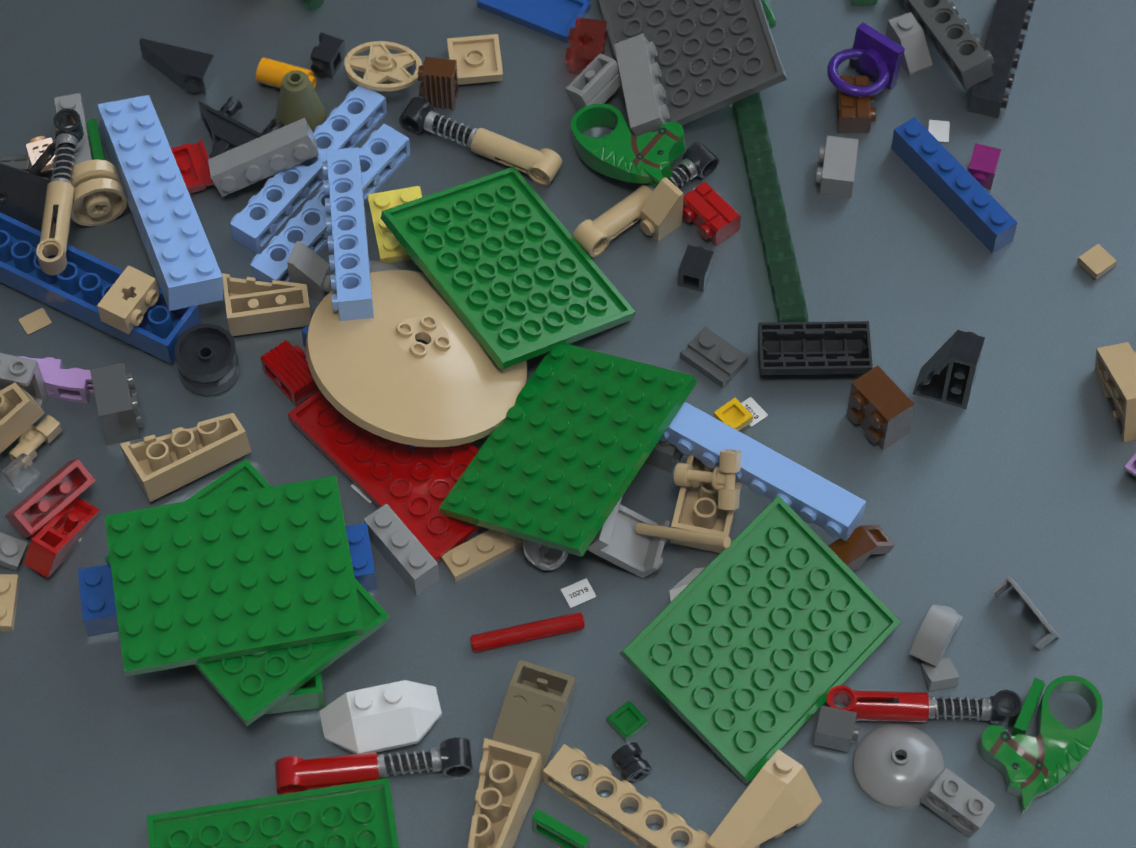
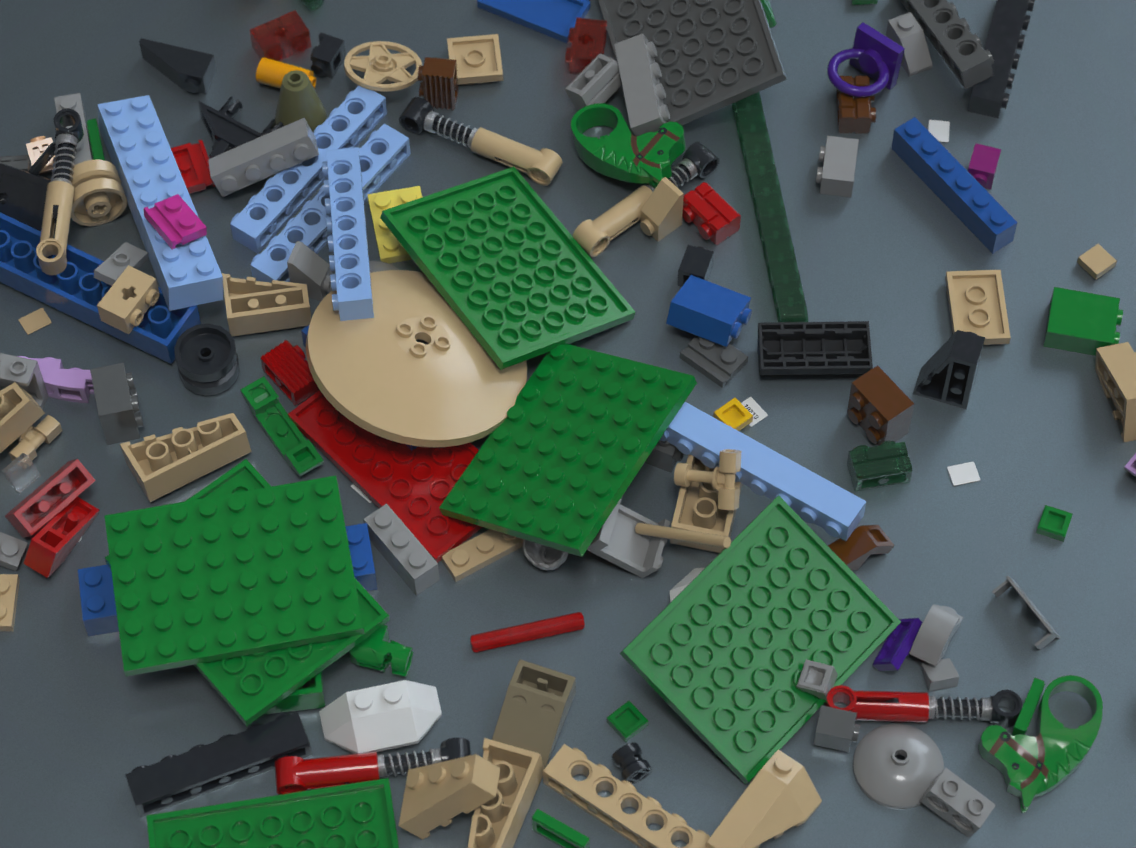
white sticker [560,578,597,608] -> none
none -> light grey plate [94,242,148,286]
none -> black brick [125,712,312,818]
none -> dark pink plate [144,194,207,249]
none -> green slope [240,376,324,476]
none -> clear red brick [249,10,311,62]
none -> green plate [349,625,413,677]
none -> tan wedge [399,754,500,840]
none -> blue brick [666,275,752,347]
none -> light grey slope [797,659,837,700]
none -> clear green brick [847,440,913,491]
none -> dark purple plate [872,618,923,671]
none -> tan plate [945,270,1011,345]
none -> white sticker [947,462,980,486]
none -> green tile [1036,505,1073,542]
none -> green brick [1043,287,1123,356]

